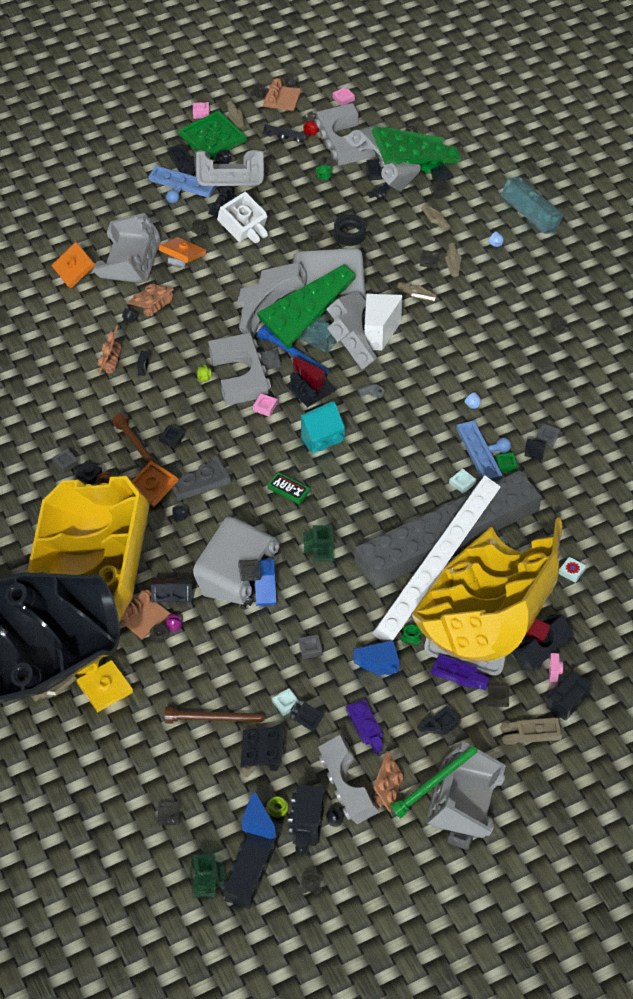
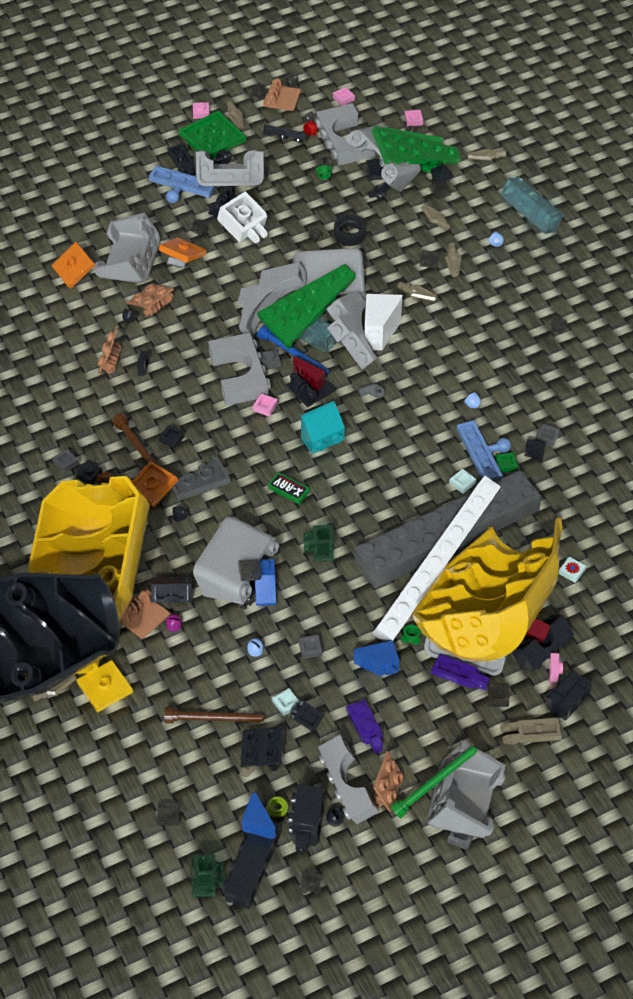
clear smoke plate [149,624,169,643] -> none
lime plate [197,365,211,383] -> none
black slope [417,705,461,735] -> none
none -> light blue hinge [247,638,264,656]
none -> bright pink plate [404,110,423,127]
none -> dark tan piece [468,149,506,161]

